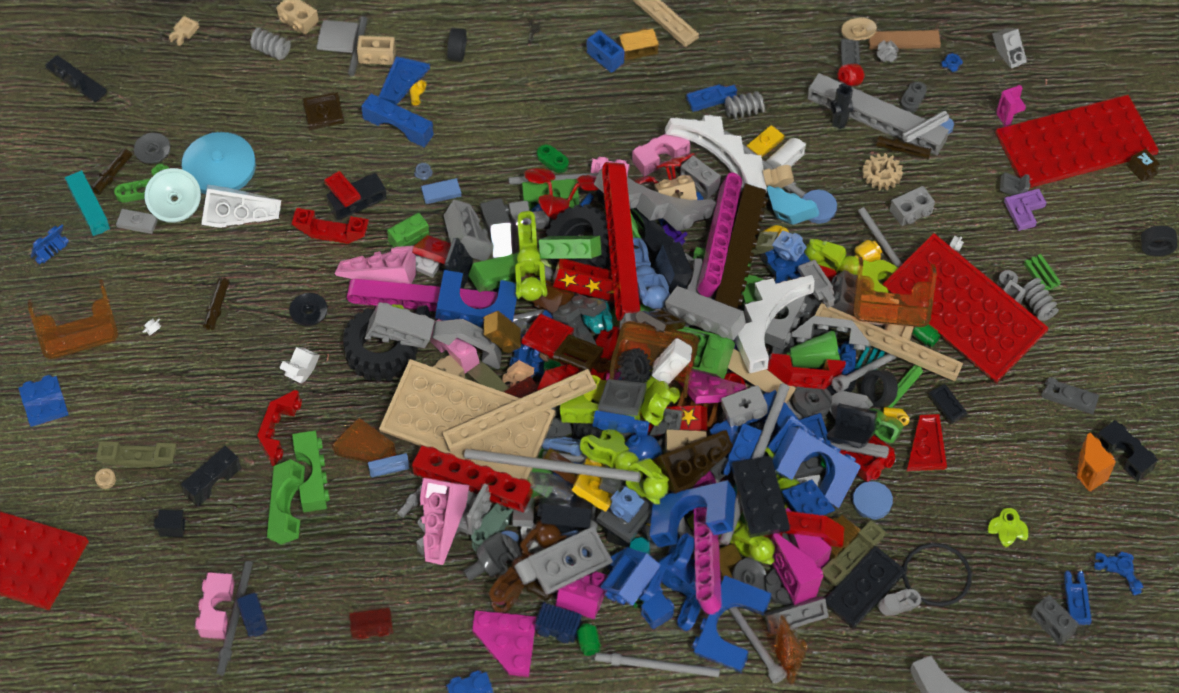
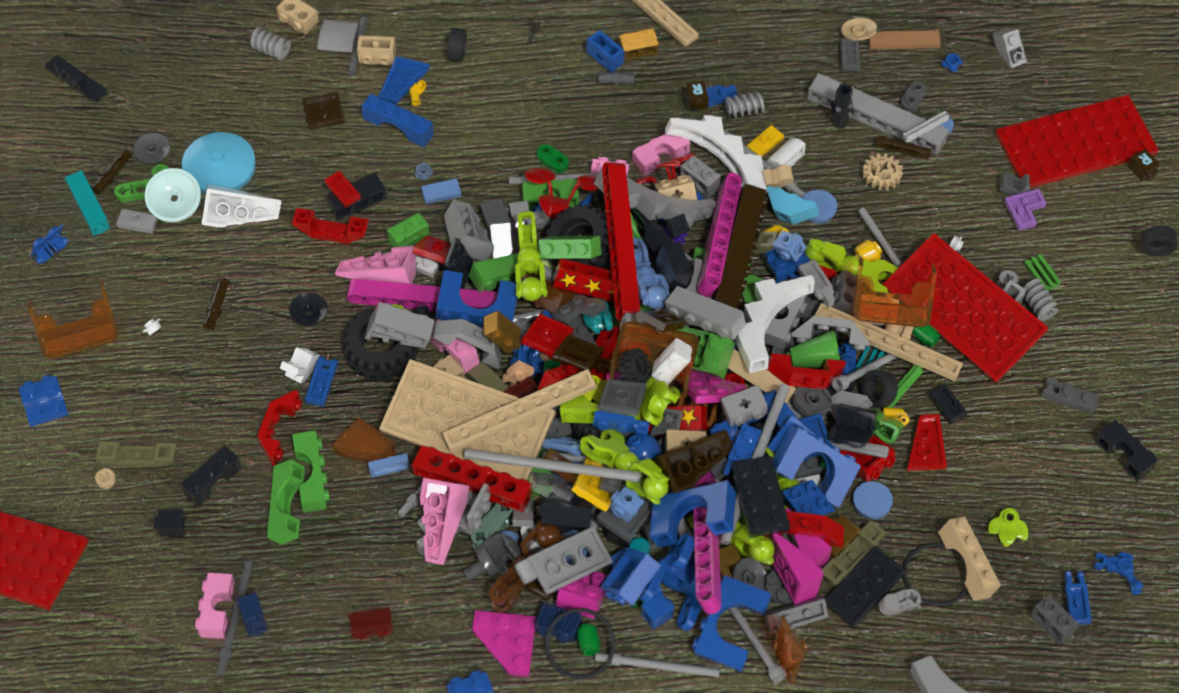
tan plate [169,16,199,46] -> none
red head [838,63,864,87] -> none
light grey gear [877,40,899,62] -> none
light grey brick [890,186,935,227] -> none
dark pink panel [996,85,1026,126] -> none
orange slope [1077,432,1116,492] -> none
none -> blue plate [305,356,339,407]
none -> black piece [545,608,616,679]
none -> dark grey pin [599,71,635,85]
none -> black tile [665,213,690,238]
none -> dark brown brick [686,80,709,111]
none -> tan arch [938,517,1001,601]

